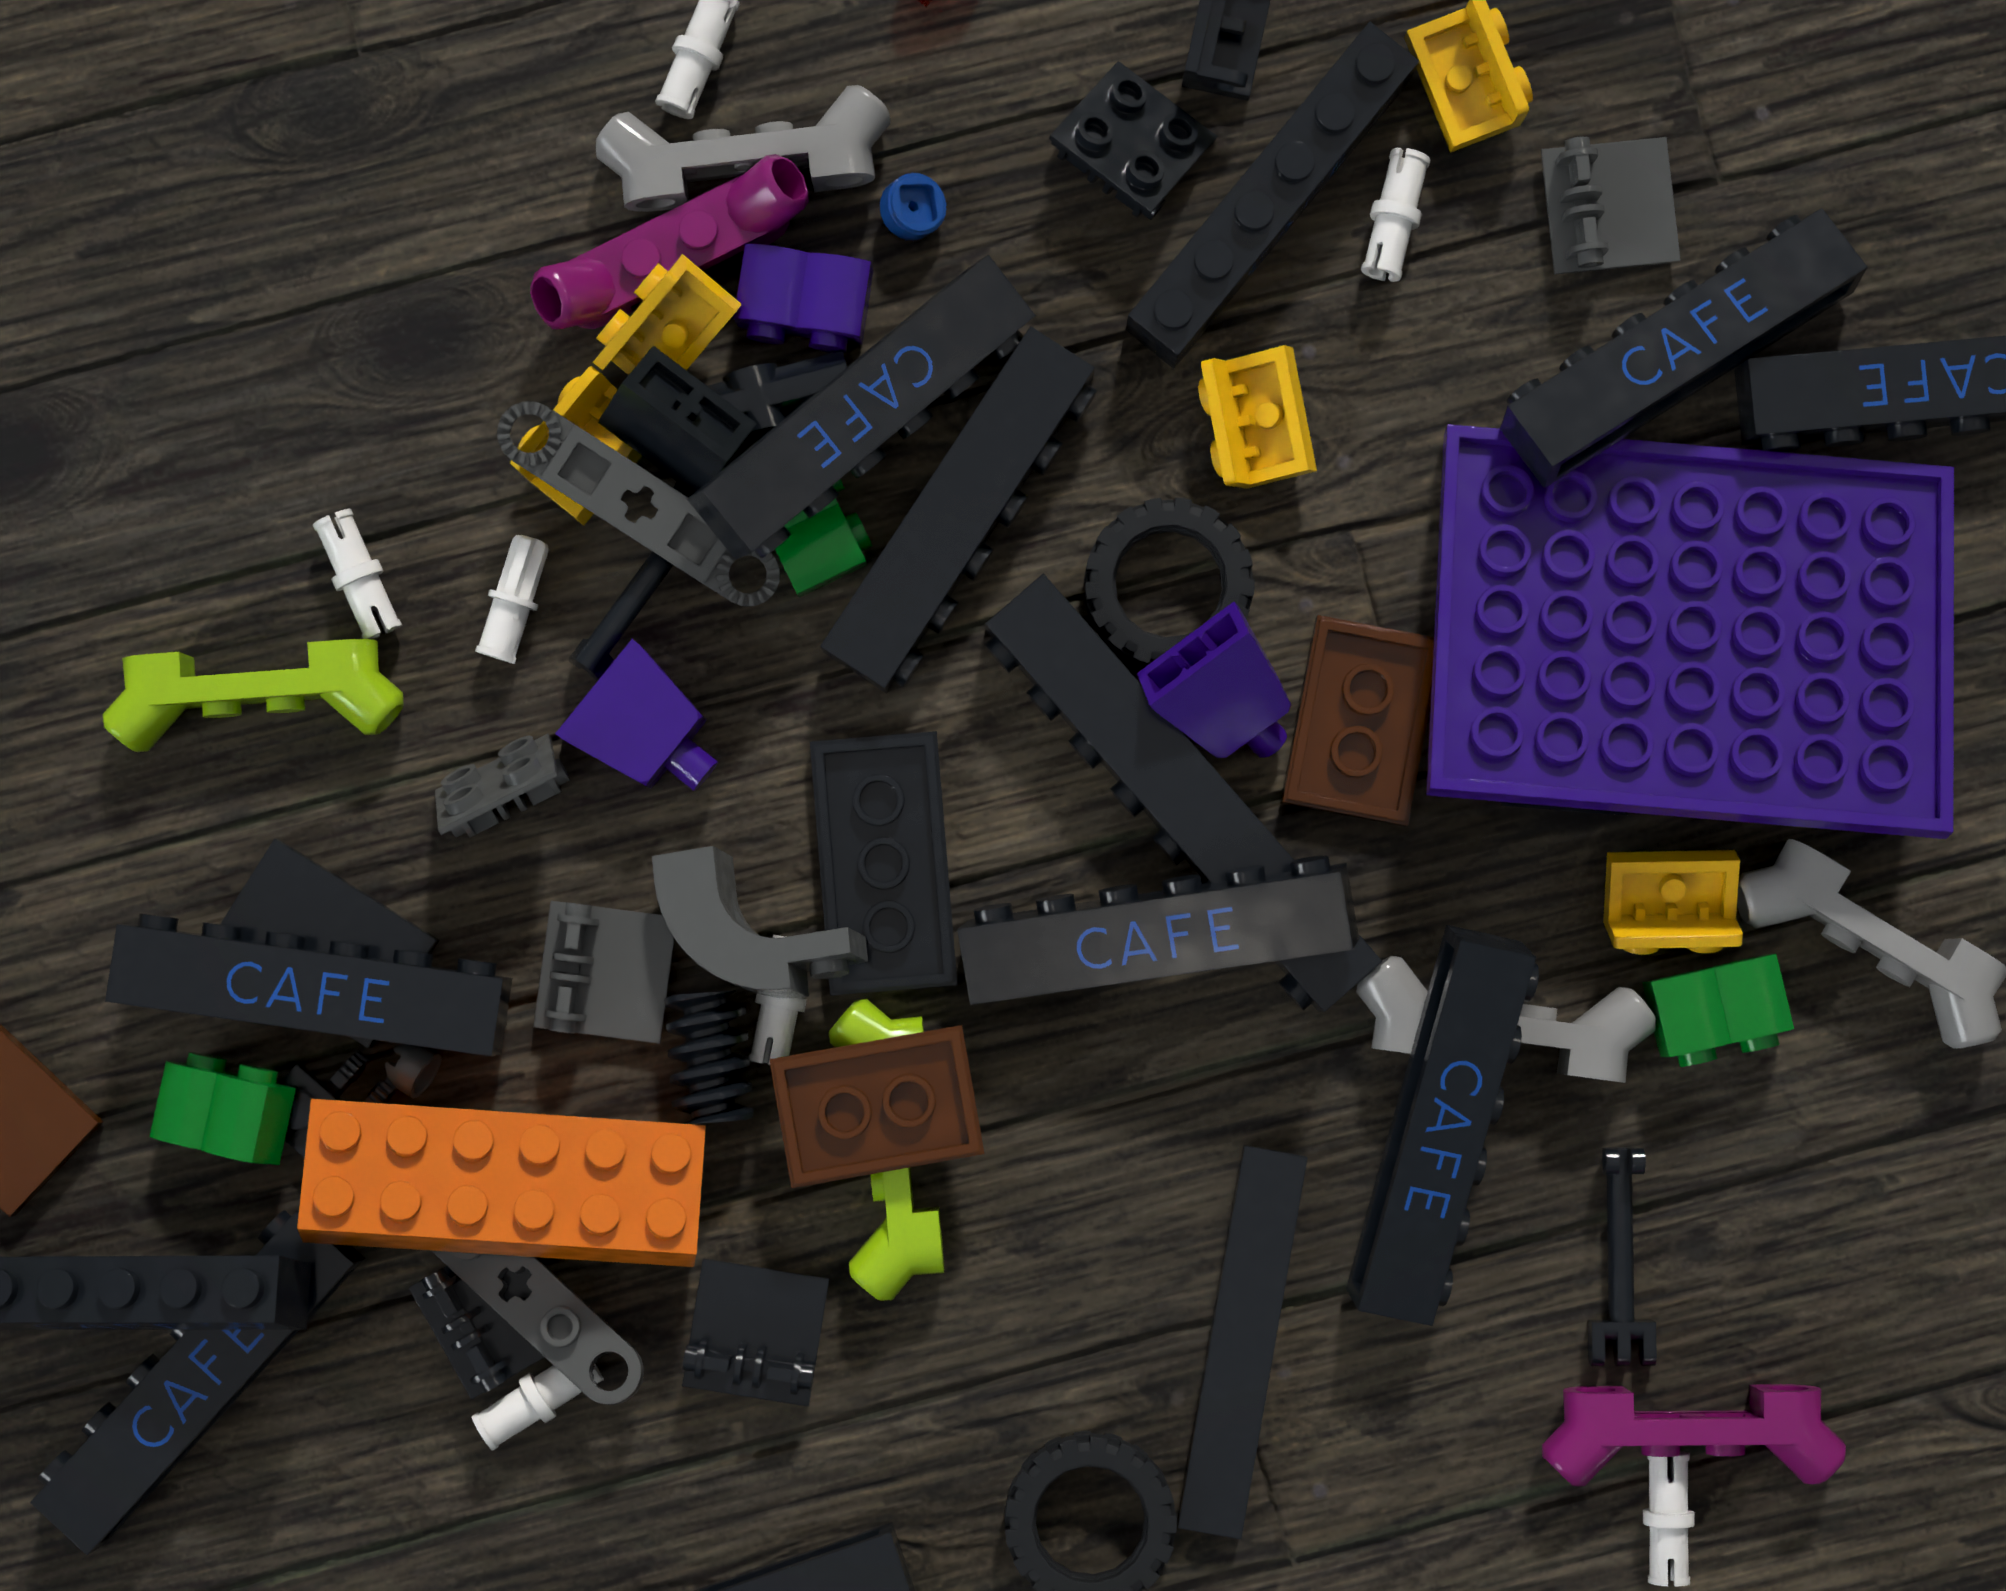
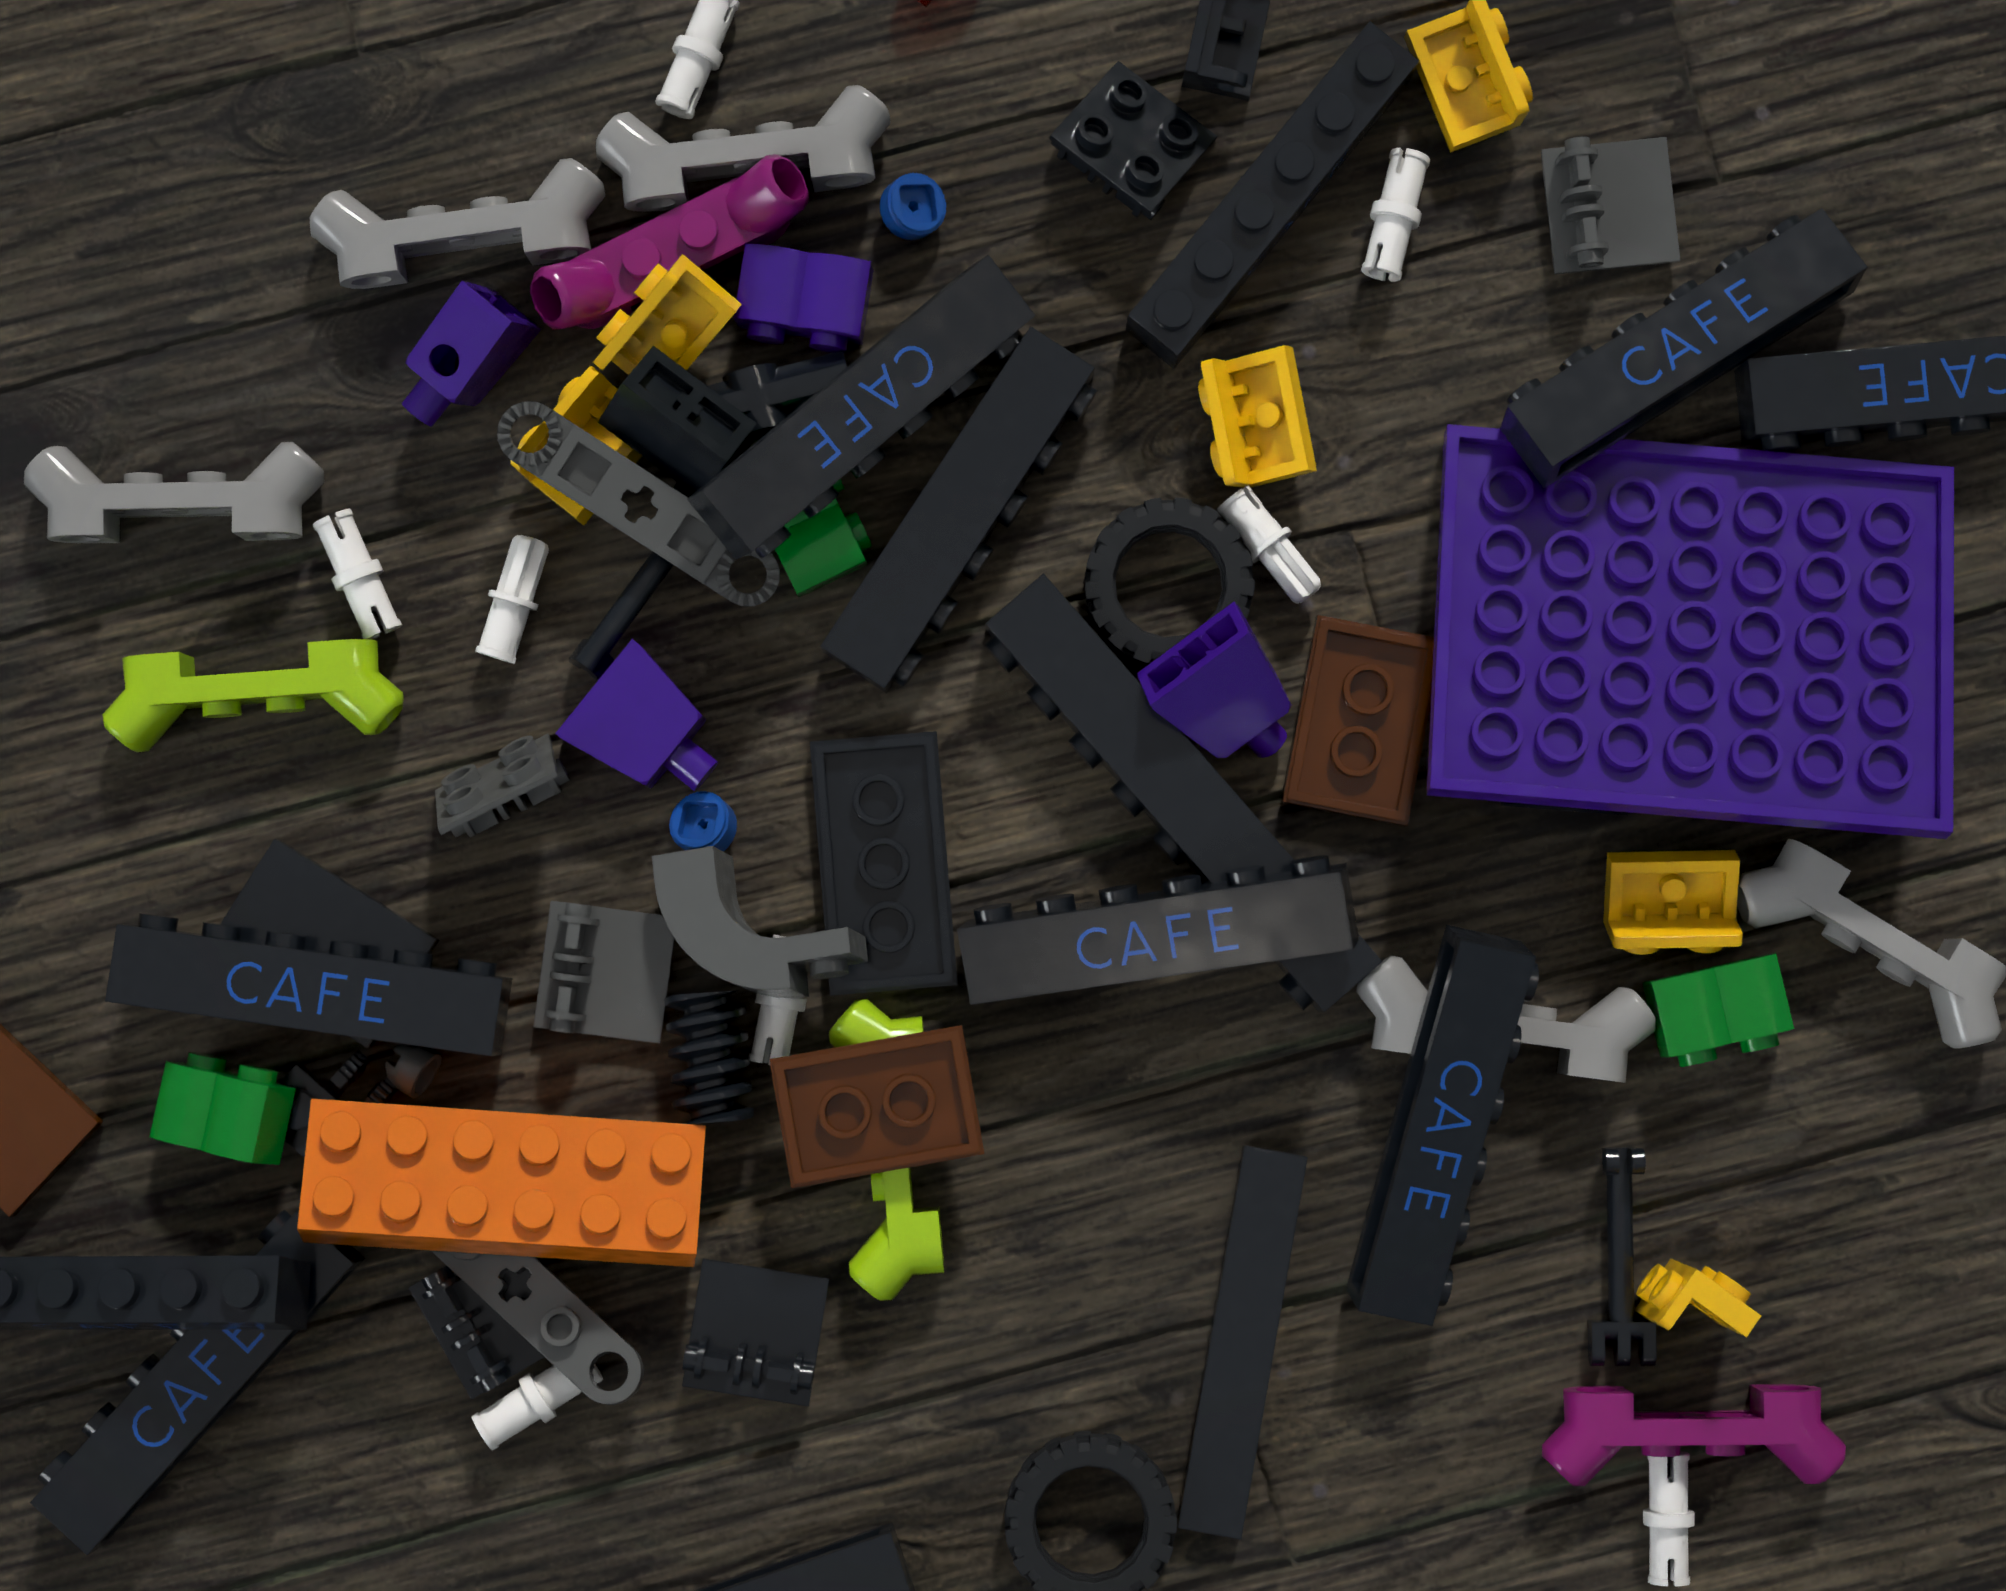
none -> light grey plate [24,442,325,543]
none -> light grey plate [310,158,605,289]
none -> dark purple torso [402,281,541,427]
none -> blue tile [669,791,737,852]
none -> white axle [1217,485,1321,604]
none -> yellow bracket [1635,1258,1761,1337]

